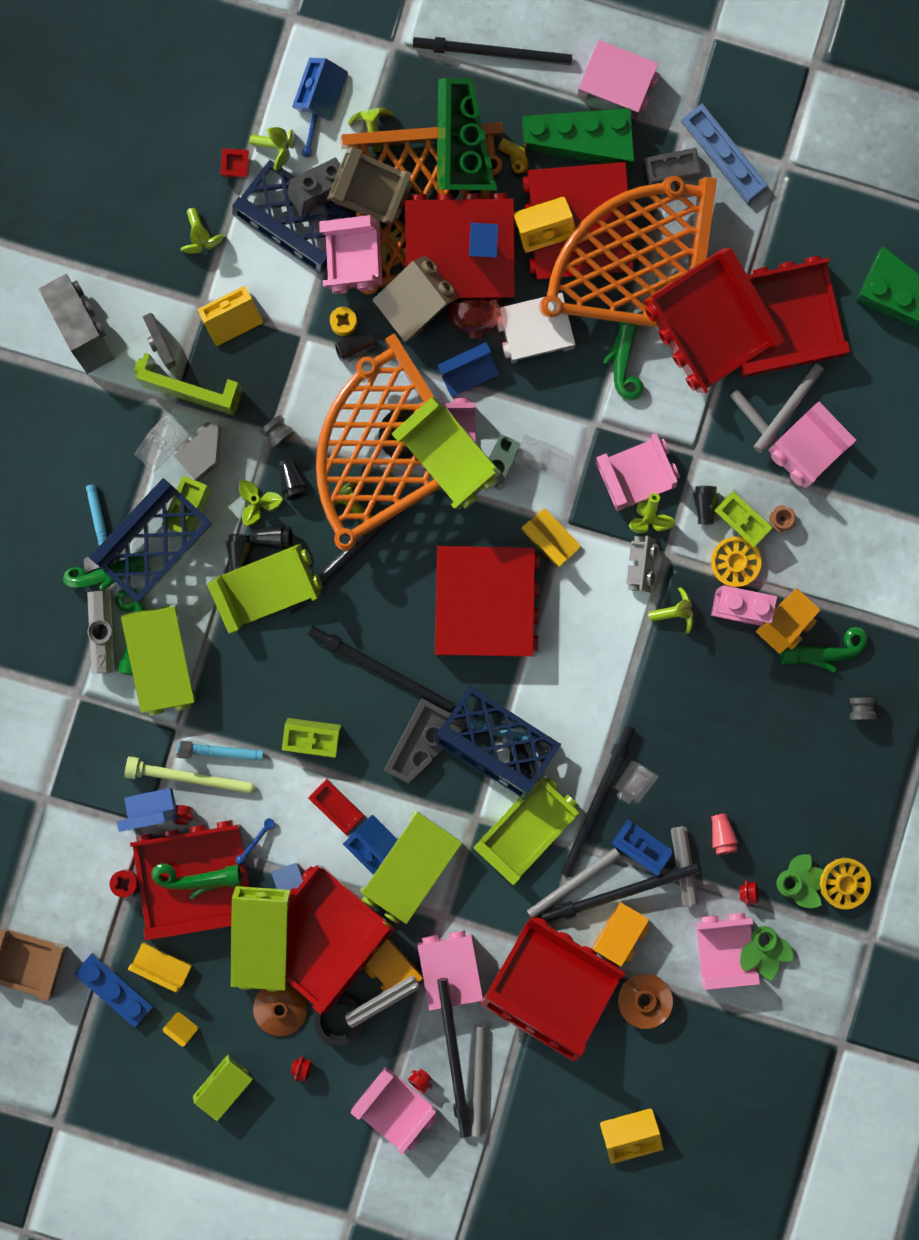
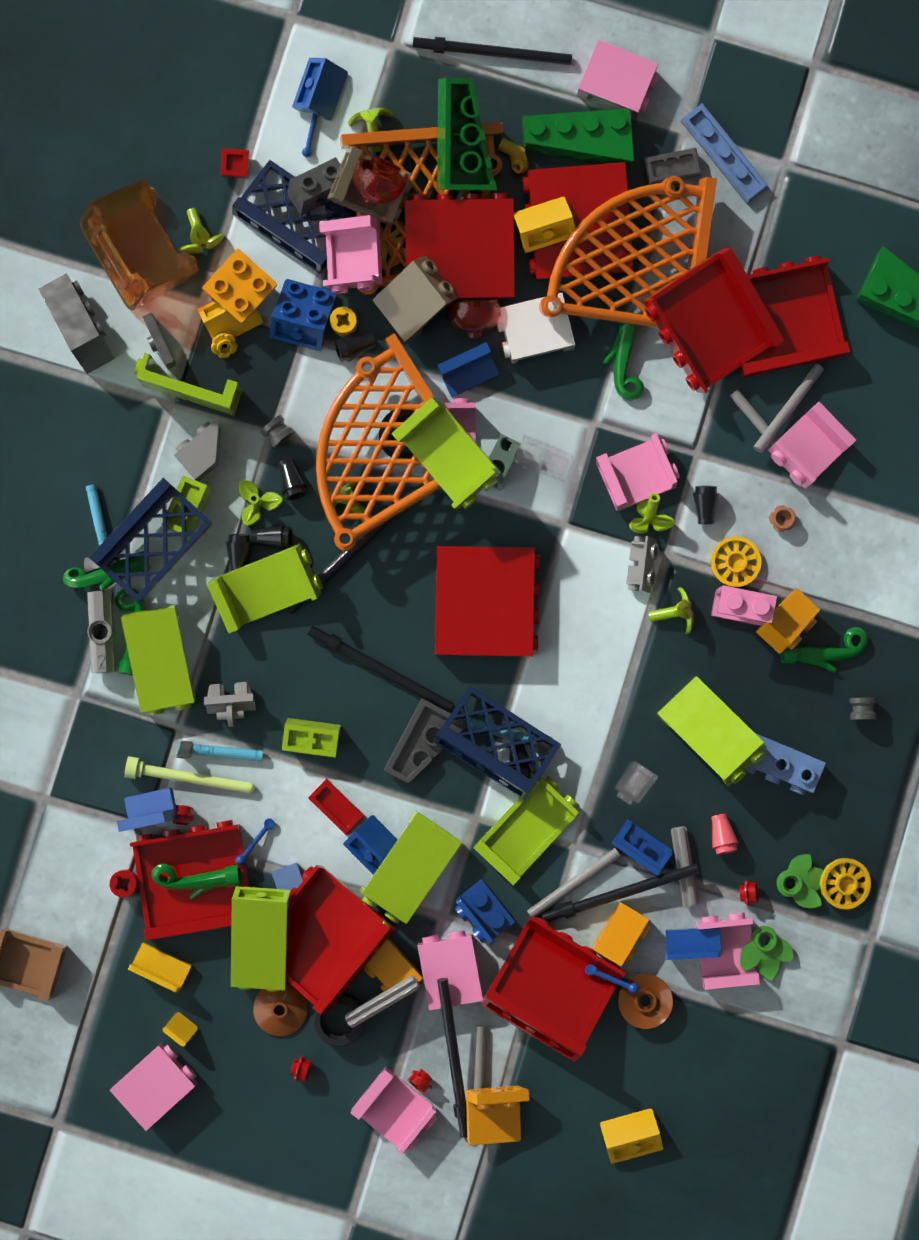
blue plate [74,953,154,1028] -> none
clear slope [134,412,191,473] -> none
lime hinge [193,1054,253,1121] -> none
lime plant [249,127,295,171] -> none
blue panel [469,223,498,257] -> none
yellow panel [521,509,581,568] -> none
black bar [561,724,635,878] -> none
lime hinge [714,490,773,547] -> none
none -> clear orange windscreen [80,179,199,311]
none -> bright pink panel [110,1043,198,1131]
none -> light orange bracket [202,248,277,323]
none -> light grey hips [204,682,256,727]
none -> yellow plate [211,332,238,358]
none -> blue bracket [269,279,337,352]
none -> clear red cylinder [353,155,409,206]
none -> blue bracket [455,879,515,945]
none -> light orange bracket [466,1085,529,1145]
none -> blue hinge [585,964,639,994]
none -> lime panel [657,676,768,787]
none -> blue panel [665,927,722,960]
none -> medium blue brick [746,733,826,796]

